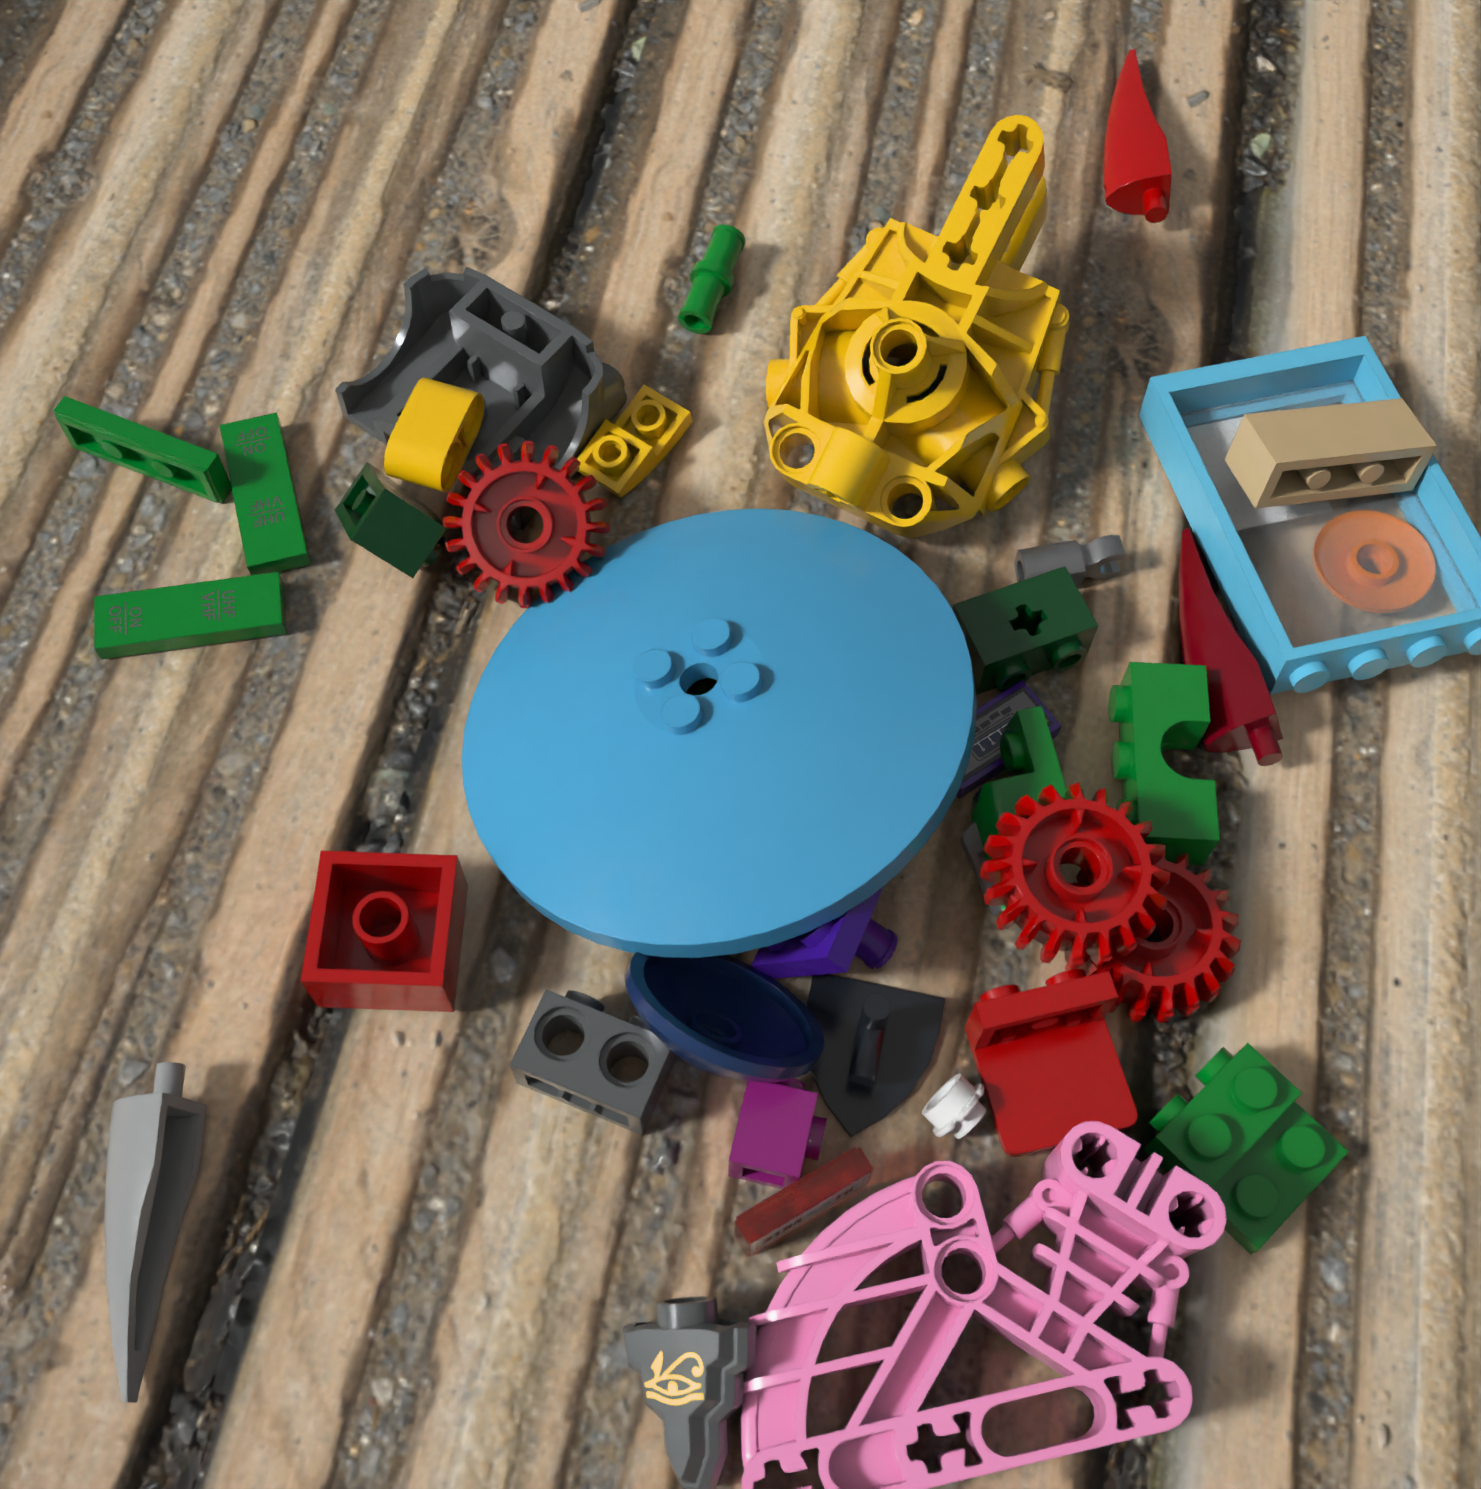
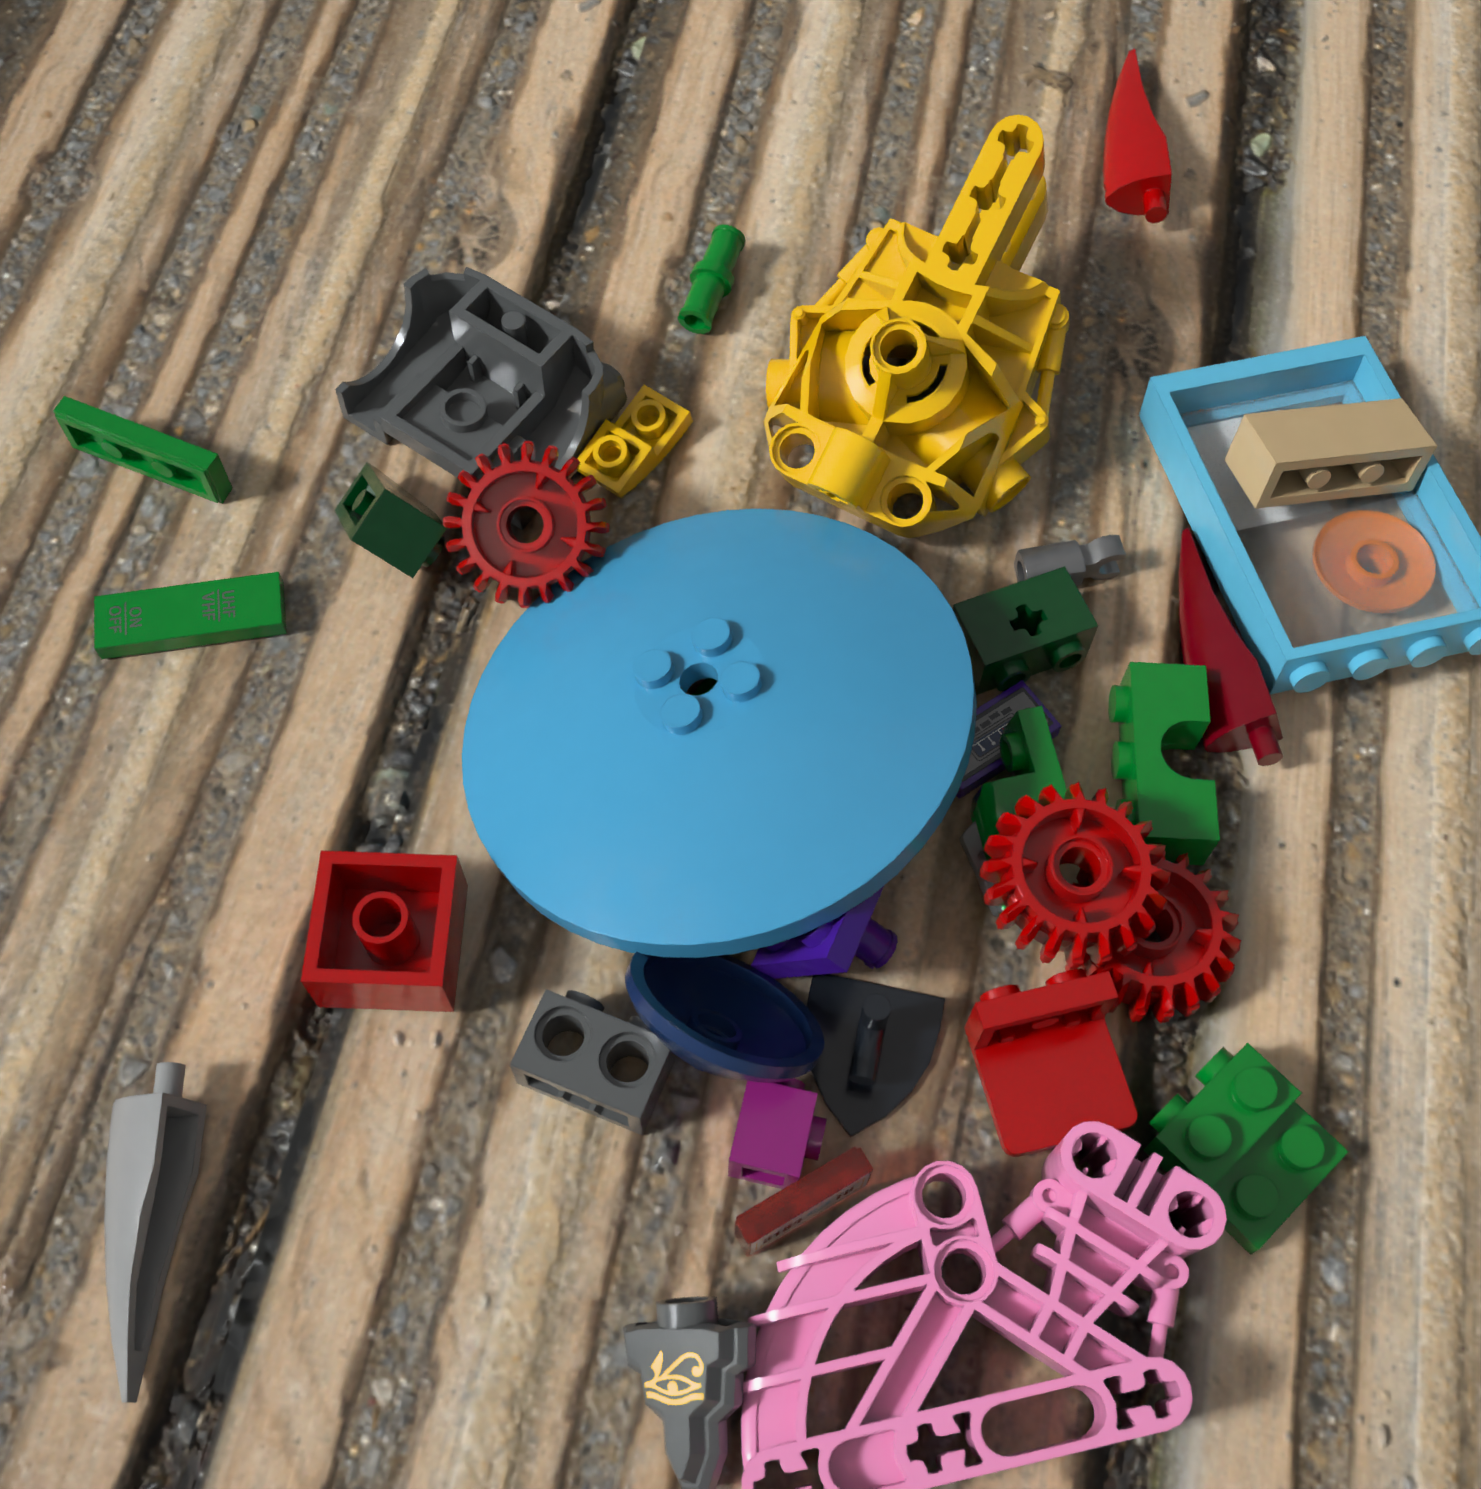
green tile [219,412,311,575] -> none
yellow beam [384,377,484,492] -> none
white plate [922,1073,986,1139] -> none

